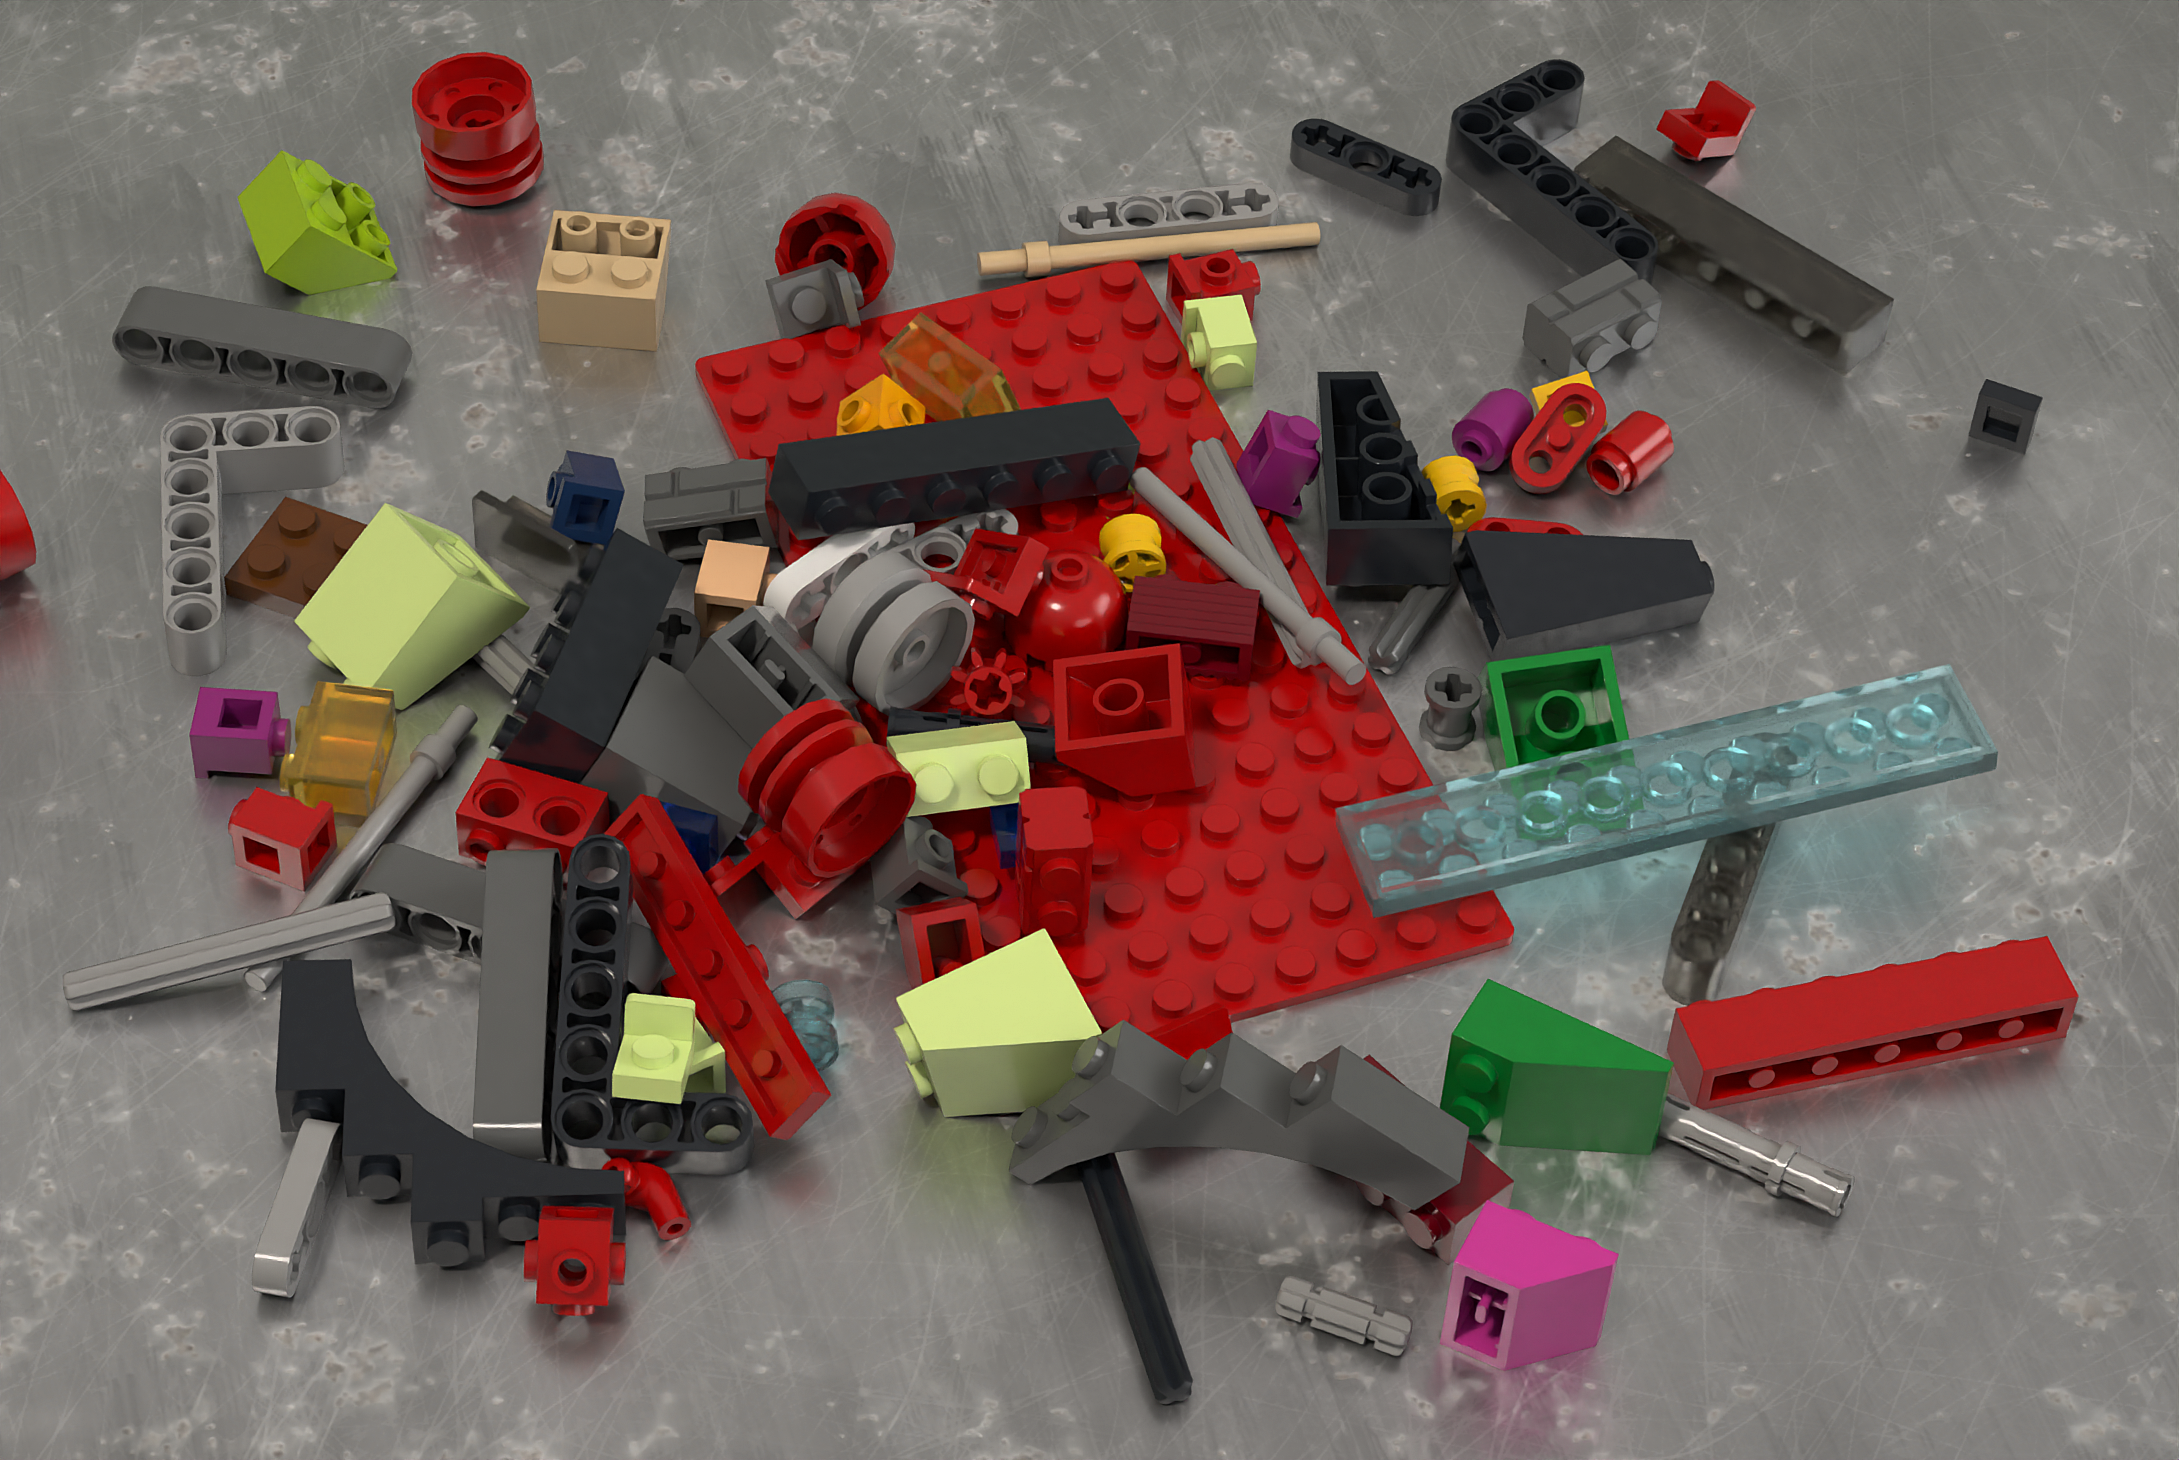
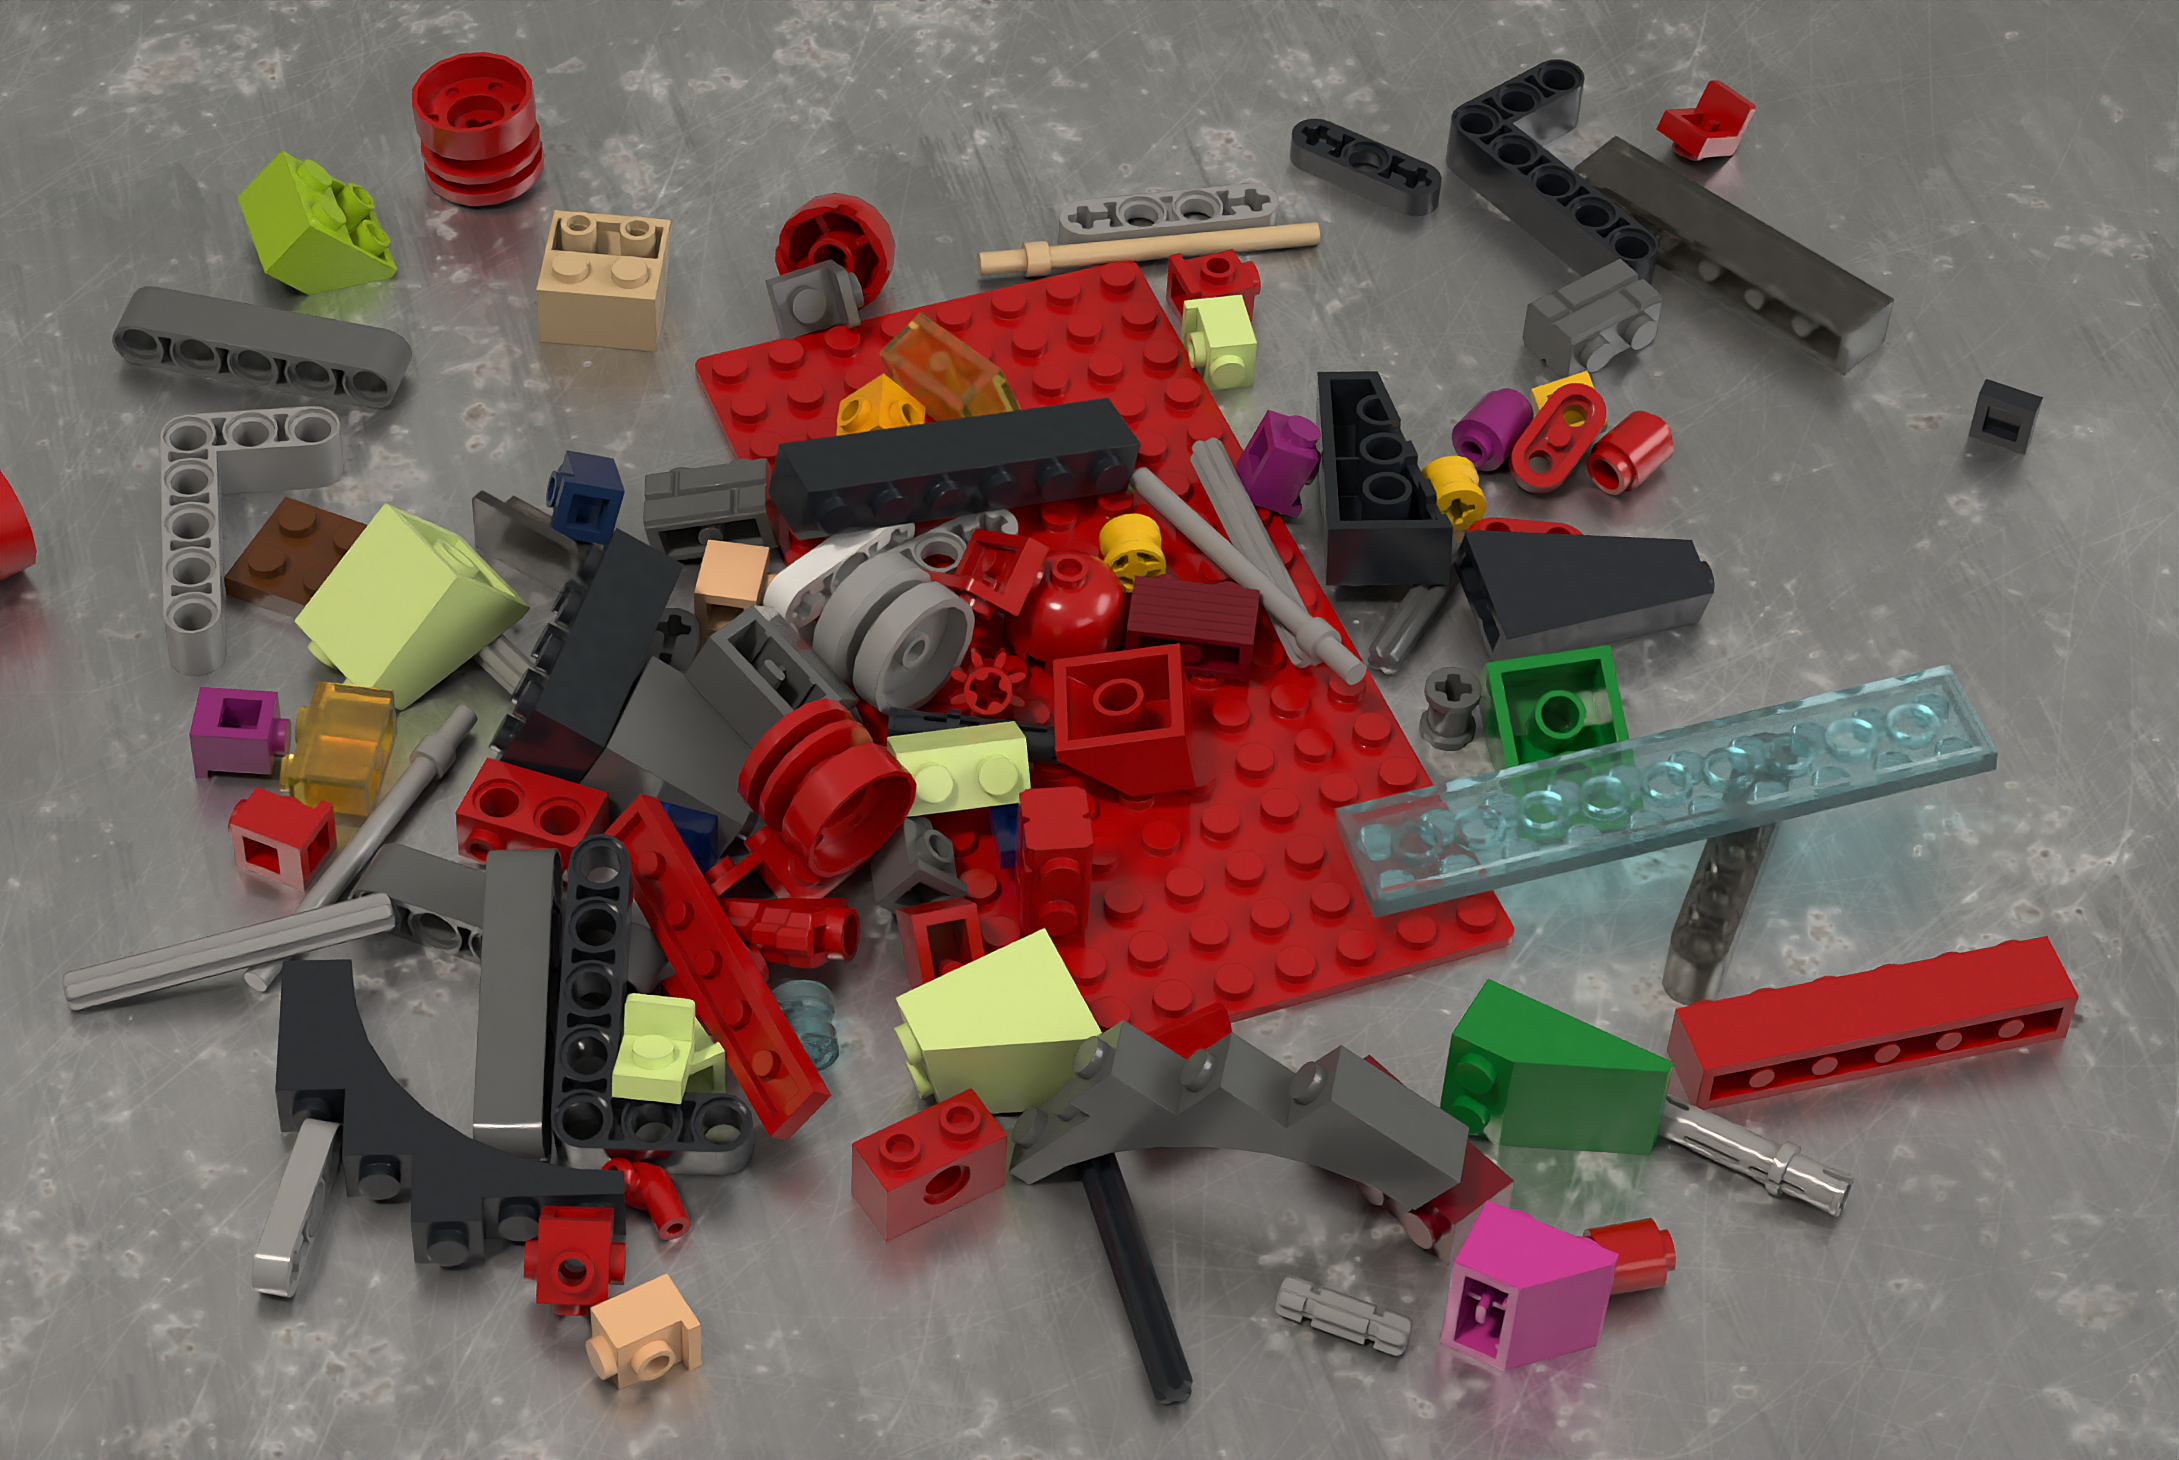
none -> light nougat brick [585,1273,702,1390]
none -> red rock [717,897,860,969]
none -> red brick [851,1088,1008,1242]
none -> red brick [1583,1218,1676,1296]

